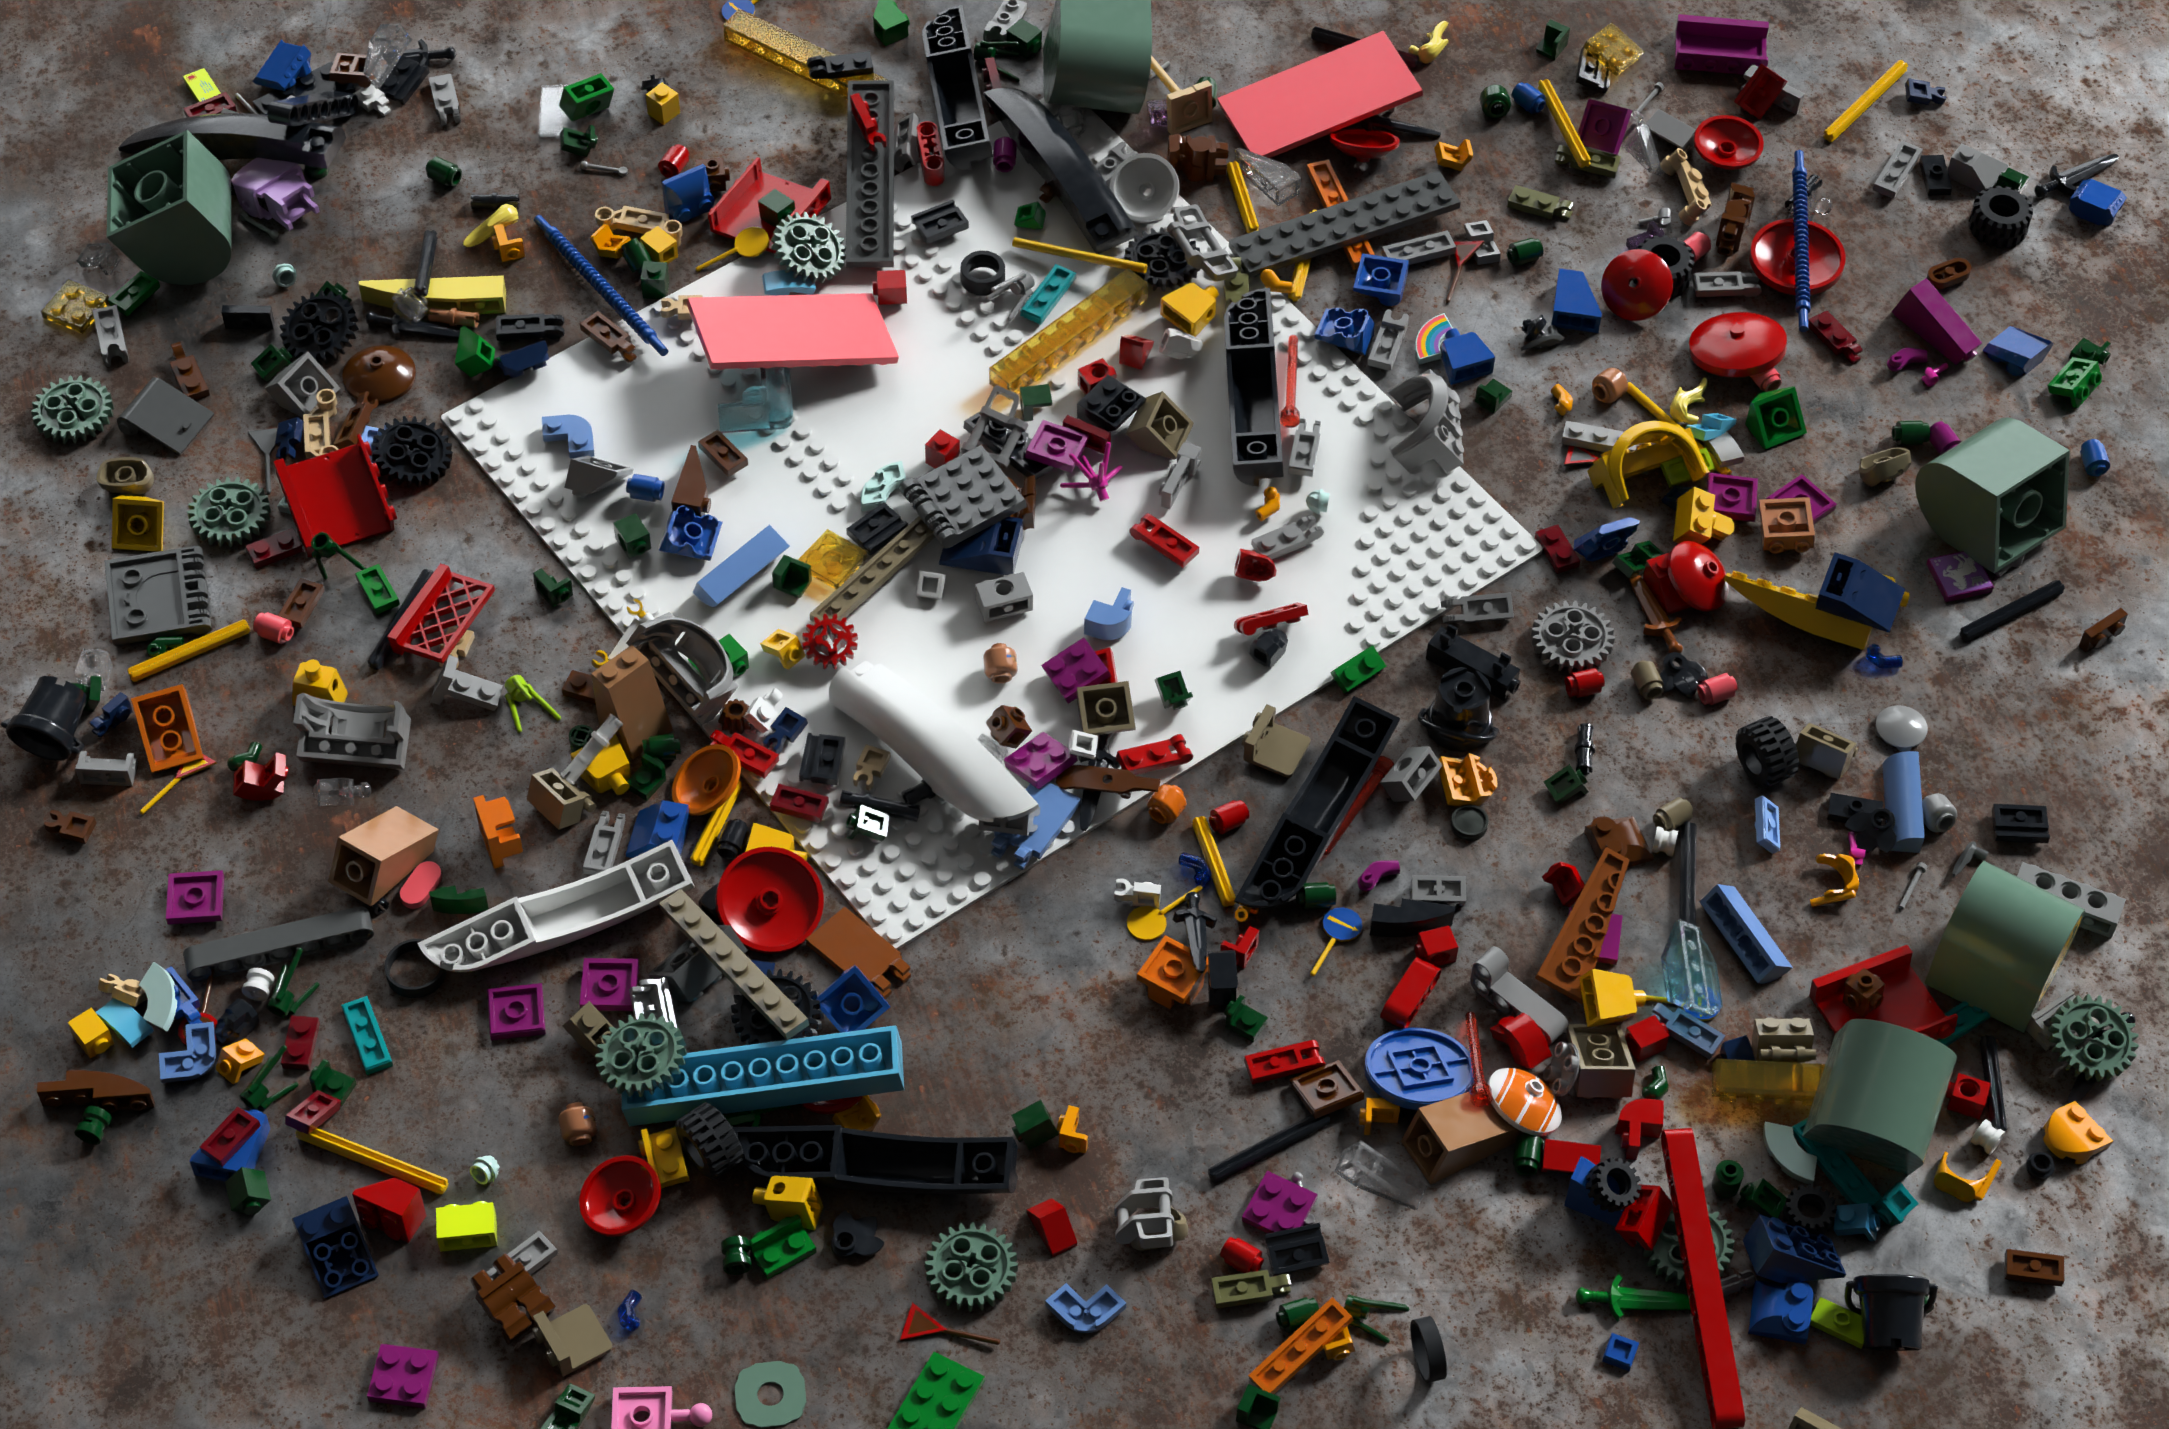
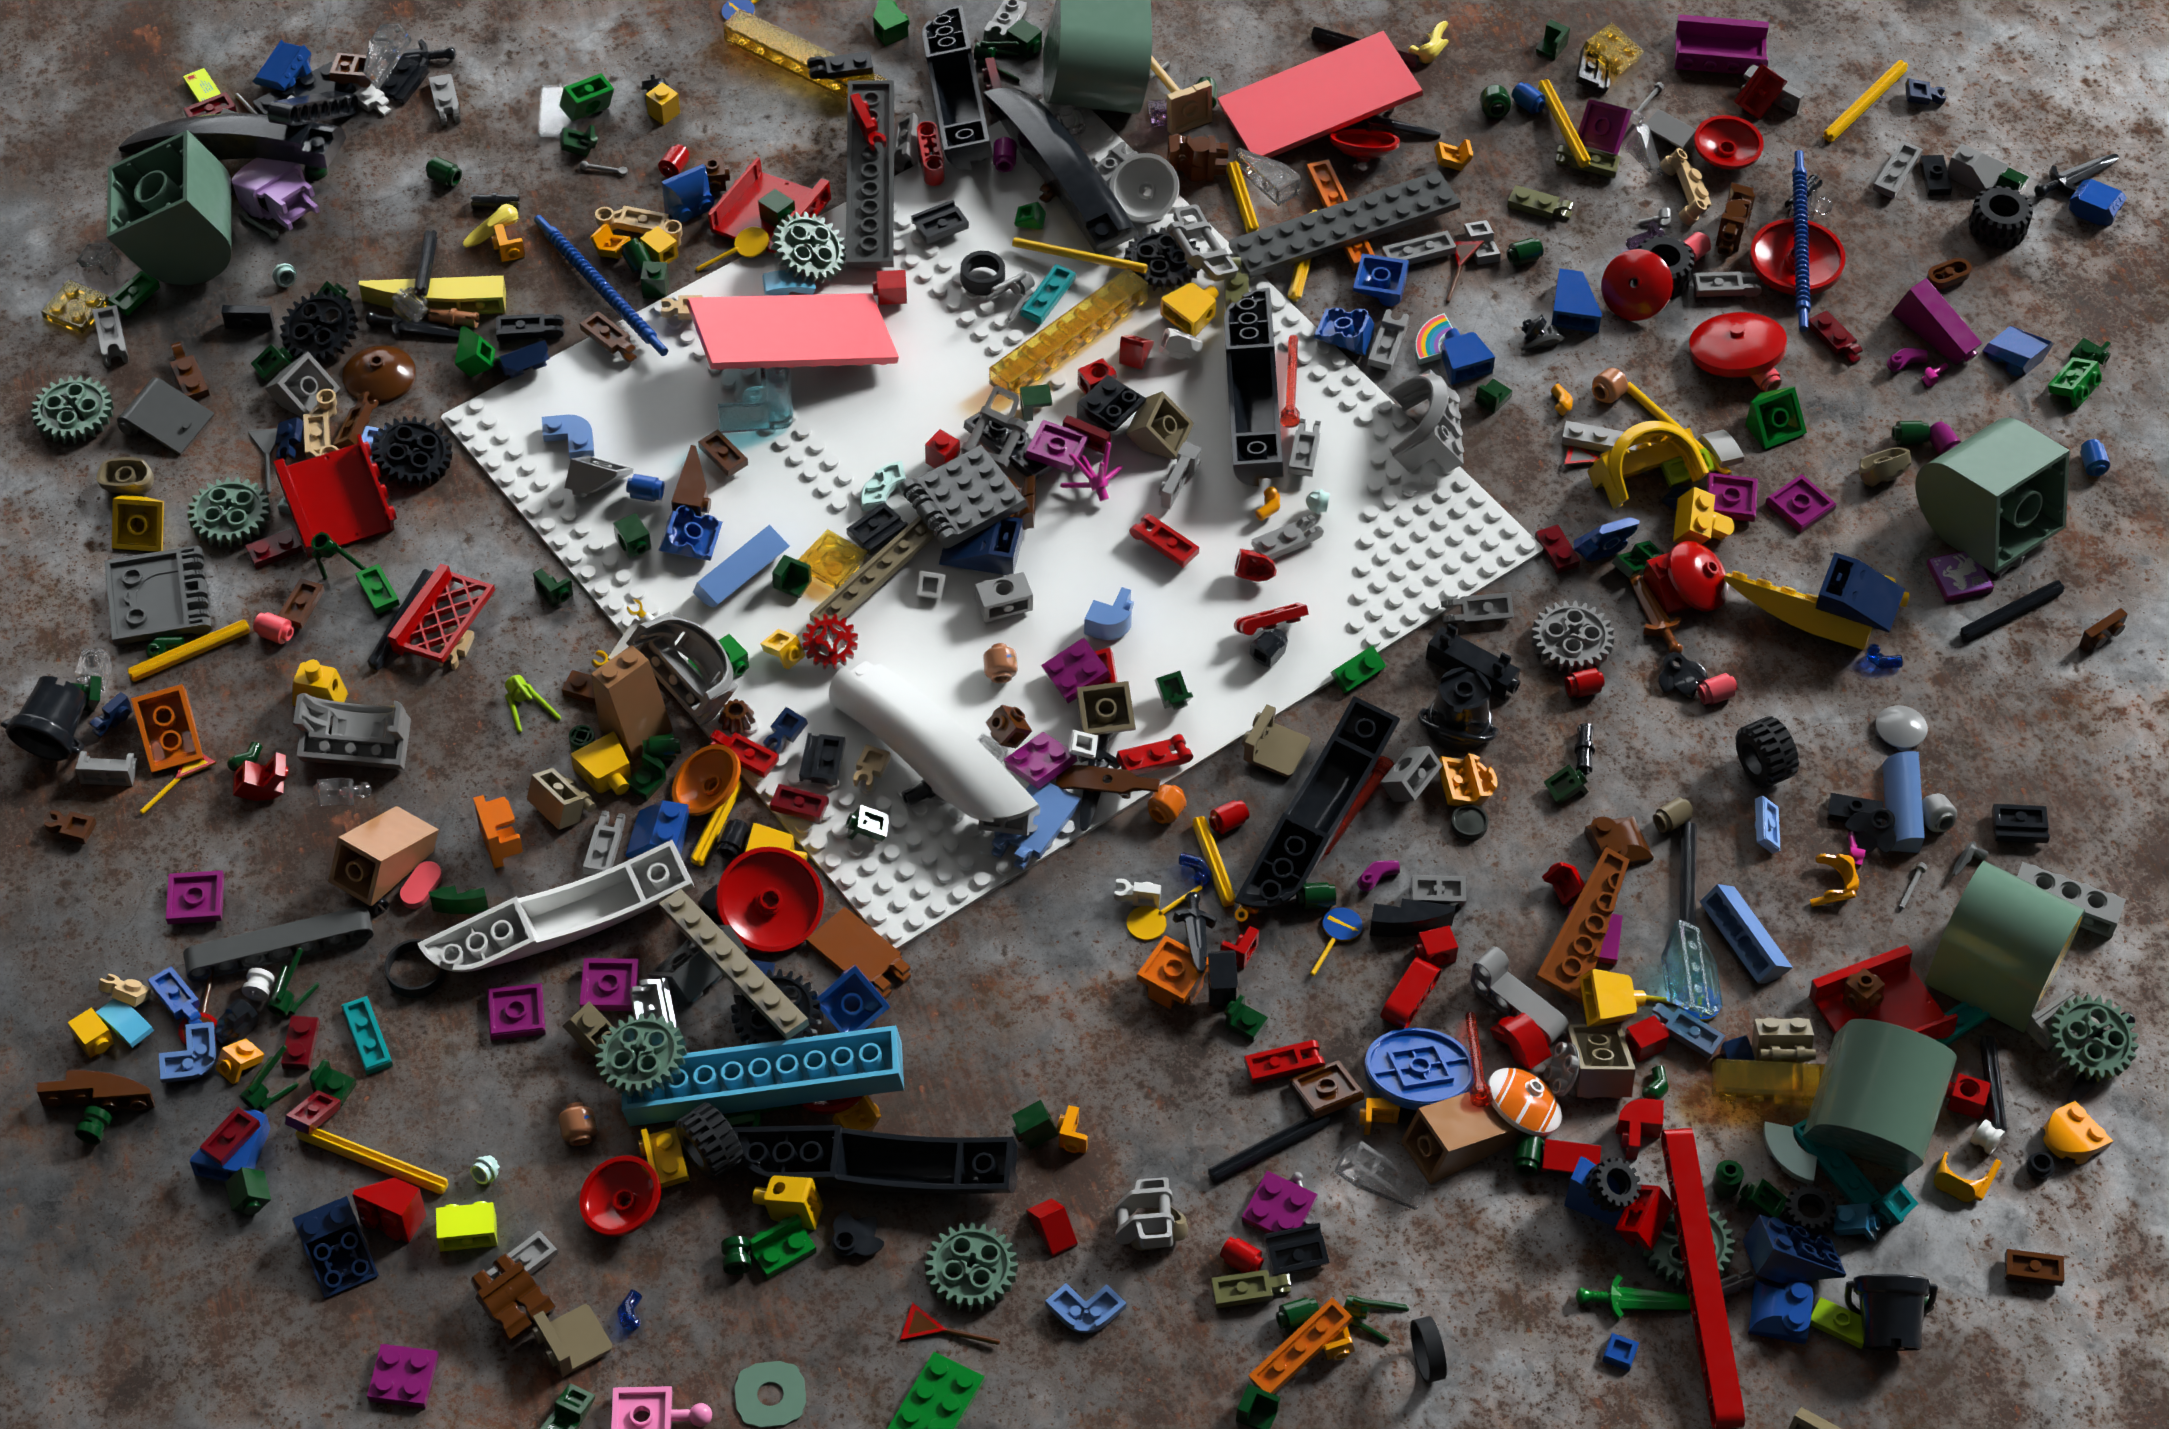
light aqua tile [139,962,177,1032] -> none
light grey bracket [430,655,503,711] -> none
white pin [560,713,623,785] -> none
white plate [744,688,783,734] -> none
black pin [839,790,920,822] -> none
light orange arm [1260,269,1292,294] -> none
dark tan brick [1630,661,1664,700] -> none
white wheel [1651,826,1678,857] -> none
light yellow piece [1670,377,1707,425] -> none
medium azure slope [1686,413,1737,441] -> none
nougat plate [1759,497,1815,554] -> none
dark tan brick [1796,723,1859,779] -> none

